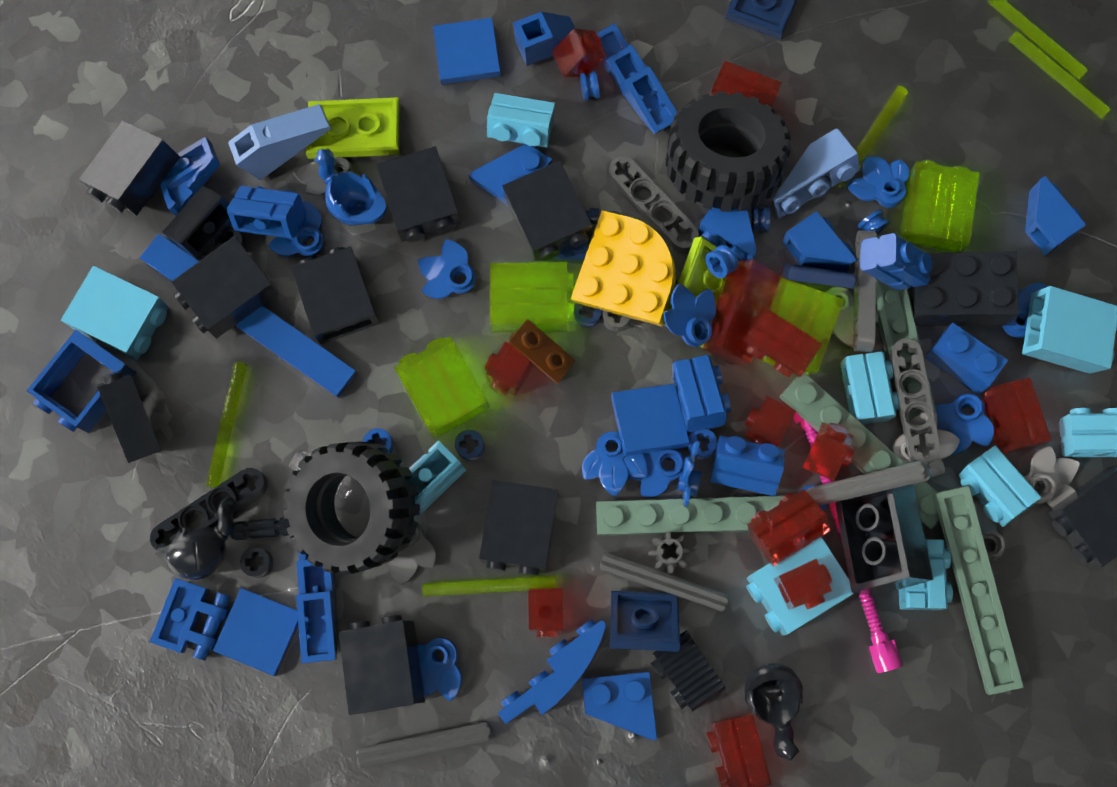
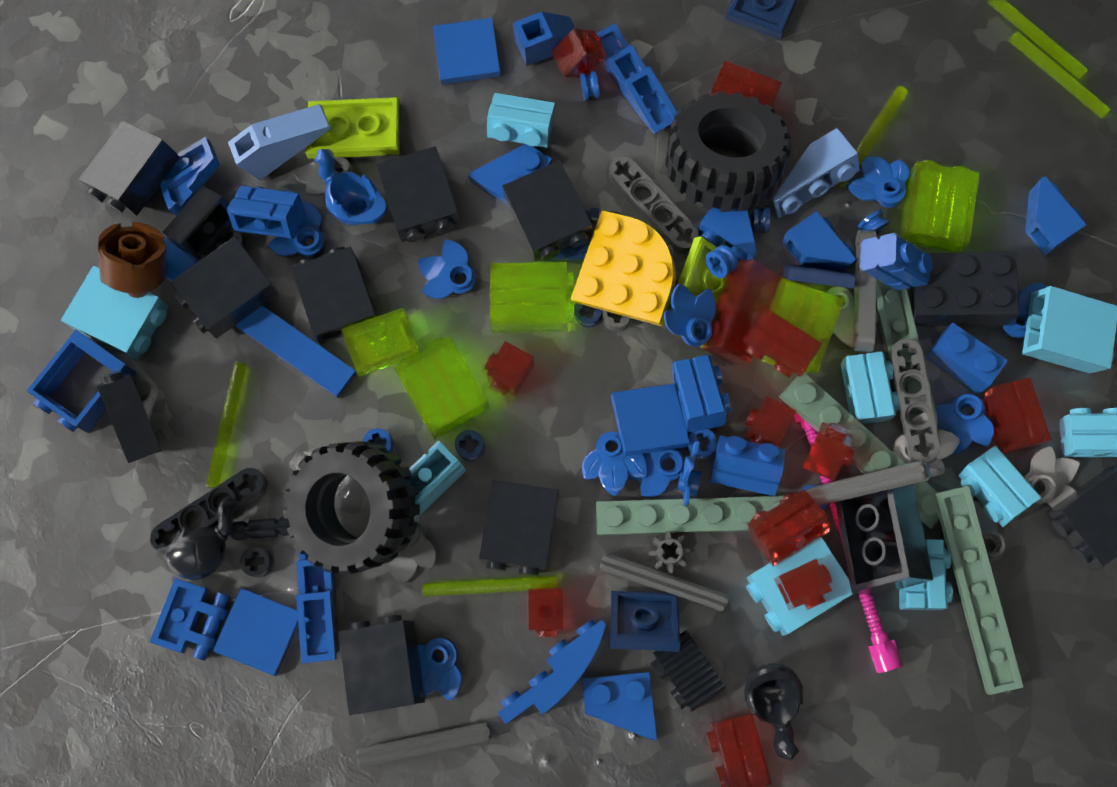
reddish brown hinge [509,318,576,384] -> none
none -> reddish brown brick [98,222,166,298]
none -> clear neon green slope [341,308,420,377]

